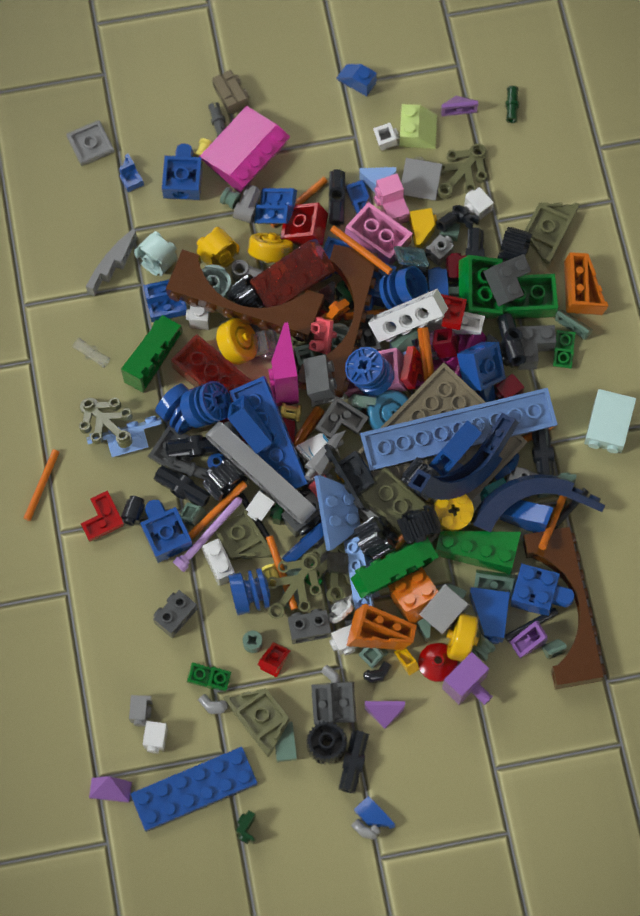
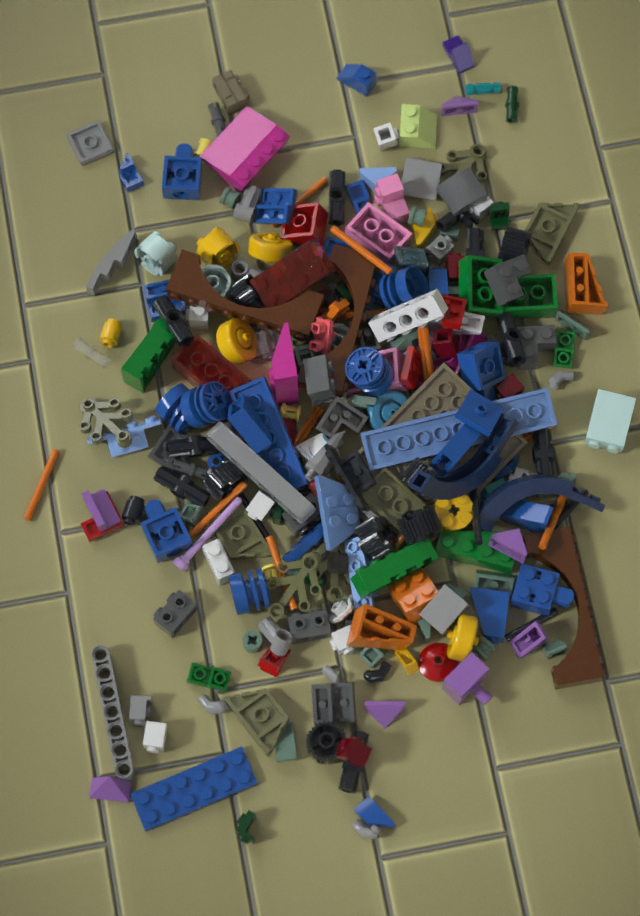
none -> medium lavender panel [82,489,120,532]
none -> light grey beam [92,645,135,781]
none -> yellow brick [99,319,122,348]
none -> black piece [153,295,194,347]
none -> light grey piece [258,617,293,656]
none -> dark red brick [336,736,372,767]
none -> sand green wheel [408,206,427,228]
none -> dark grey slope [436,168,488,216]
none -> slope [442,35,475,74]
none -> blue plate [455,389,504,437]
none -> teal axle [465,82,501,95]
none -> black bar [470,488,483,545]
none -> dark green bracket [489,201,510,230]
none -> medium lavender slope [489,528,527,564]
none -> light grey arm [548,371,574,390]

